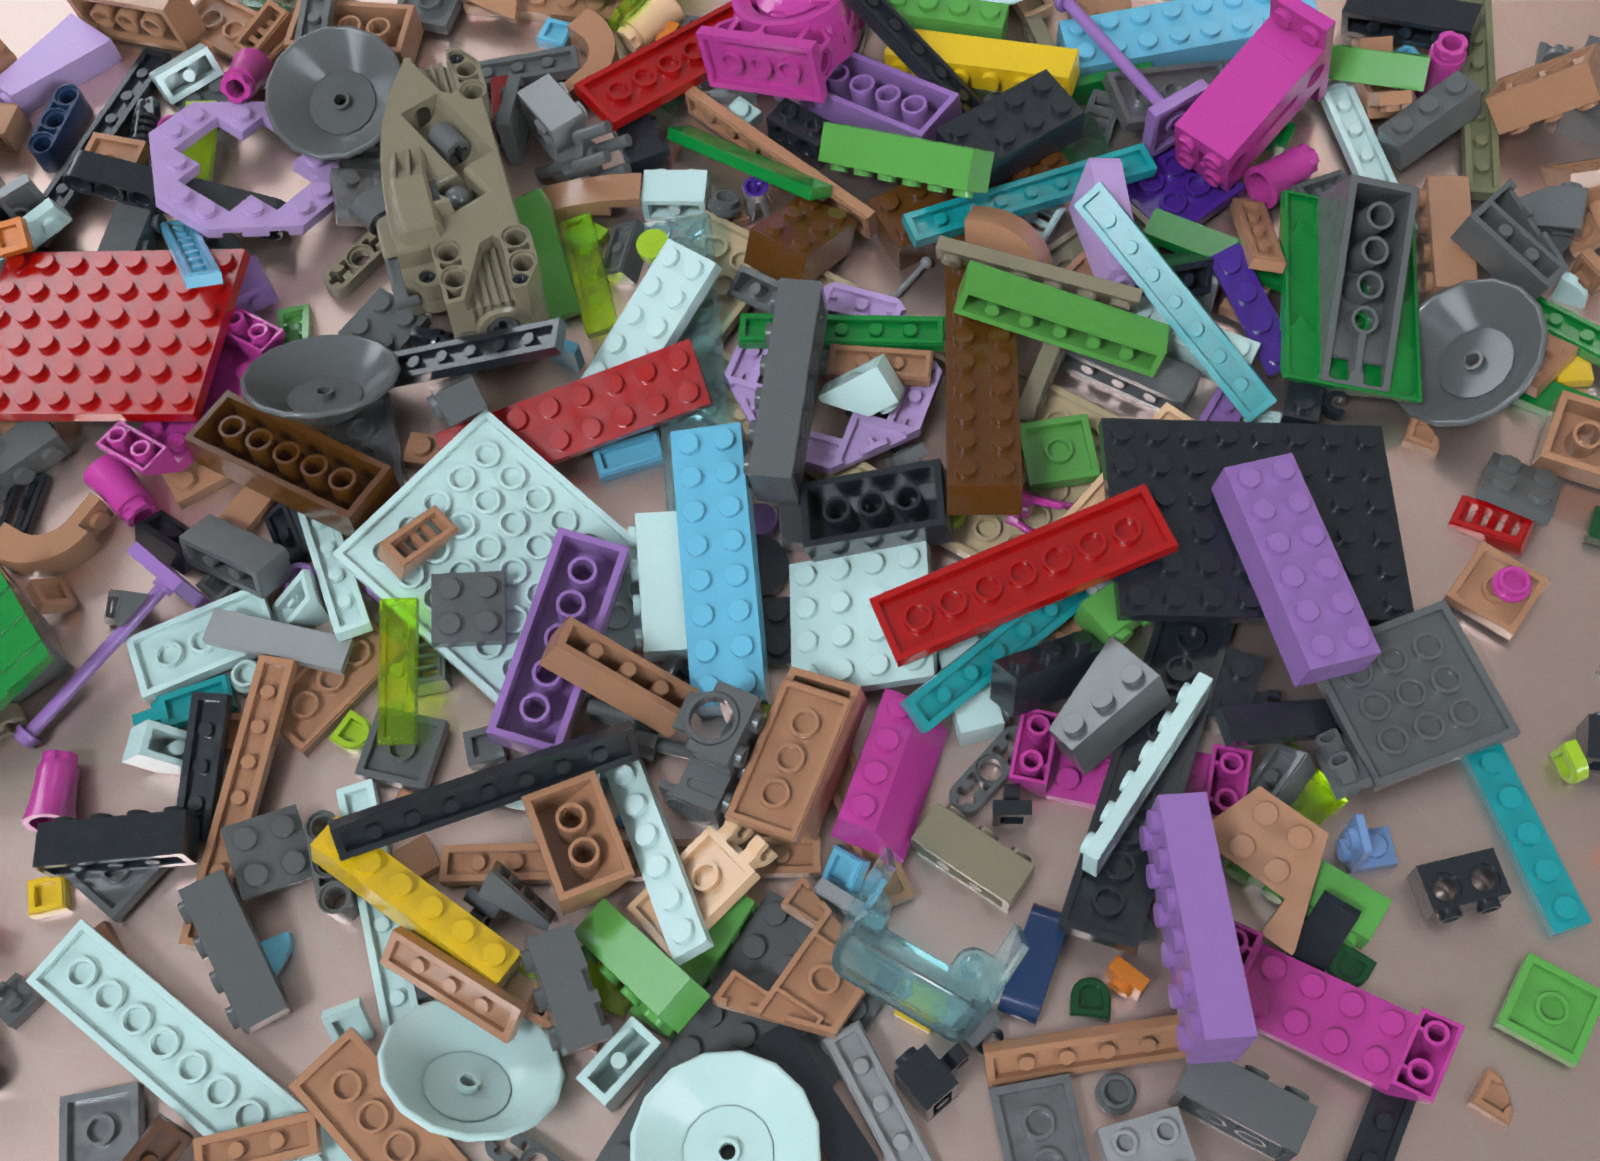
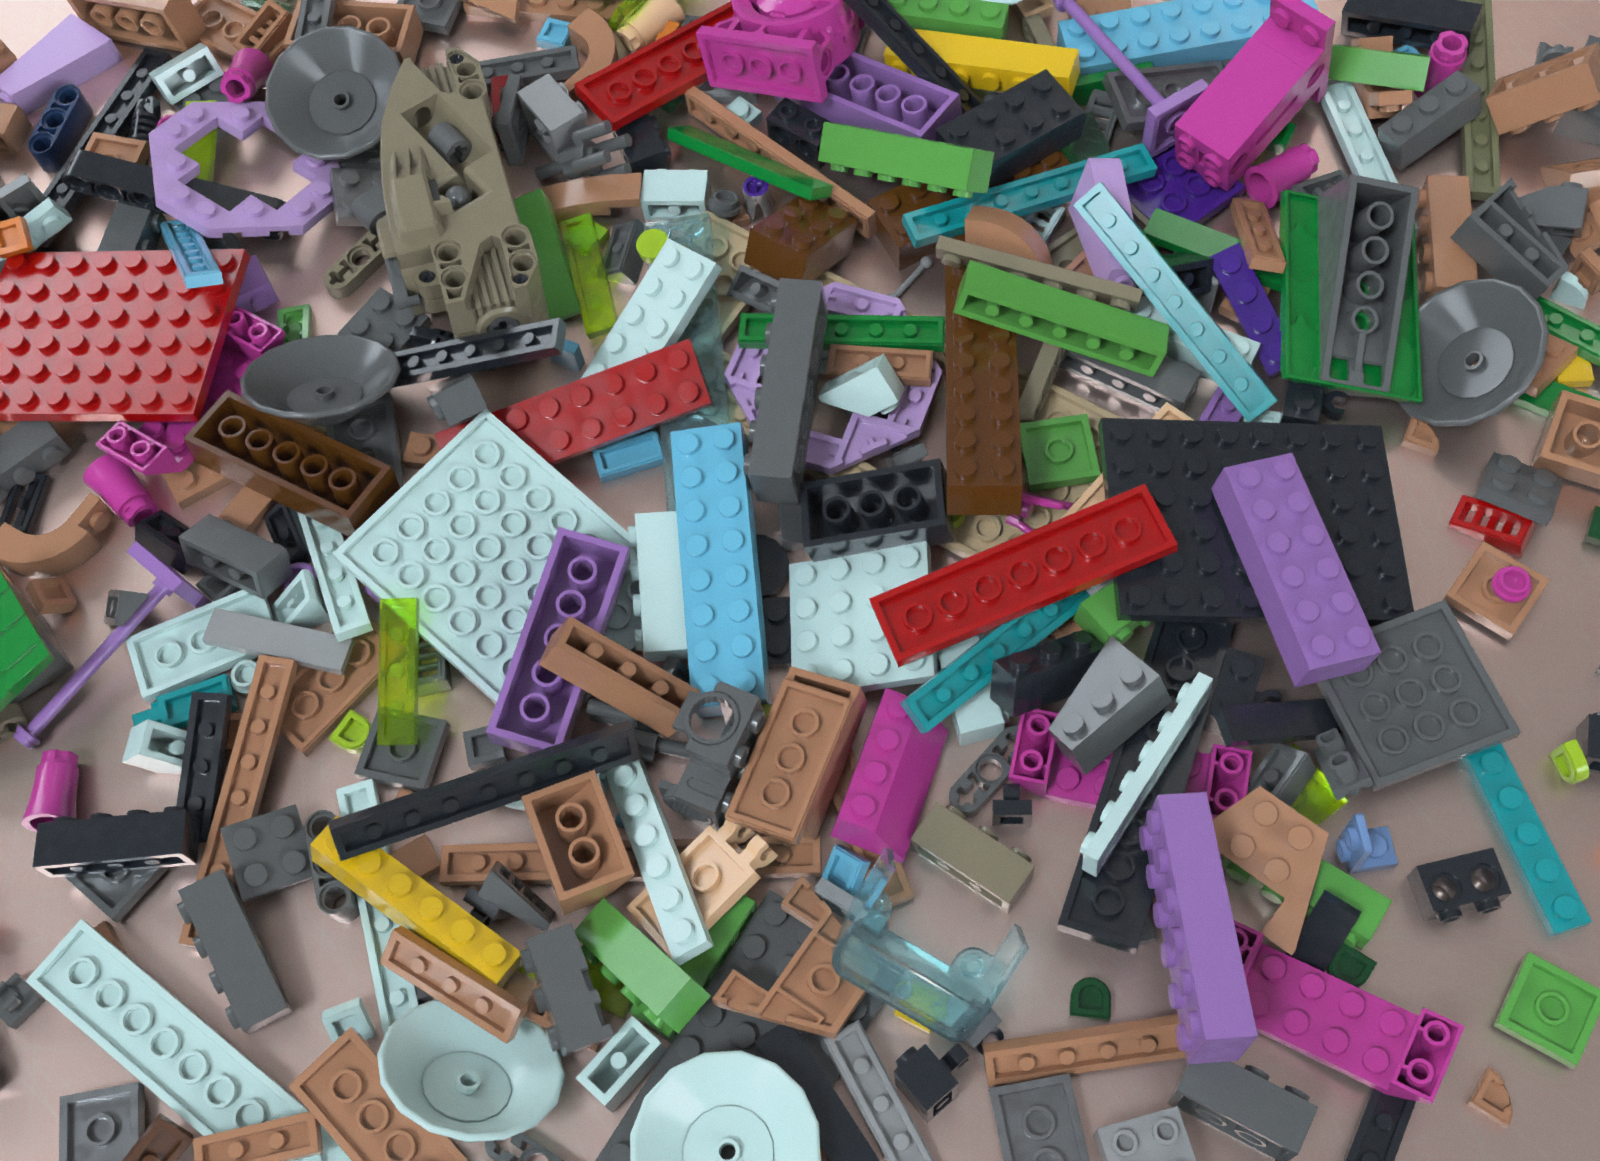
yellow tile [27,876,71,920] -> none
medium azure tile [261,931,294,976] -> none
nougat slope [377,505,459,580] -> none
dark grey plate [431,571,507,648] -> none
medium lavender tile [753,503,779,537] -> none
dark blue beam [997,903,1066,1025] -> none
dark grey plate [1095,1072,1137,1116] -> none
orange plate [1105,955,1151,1001] -> none

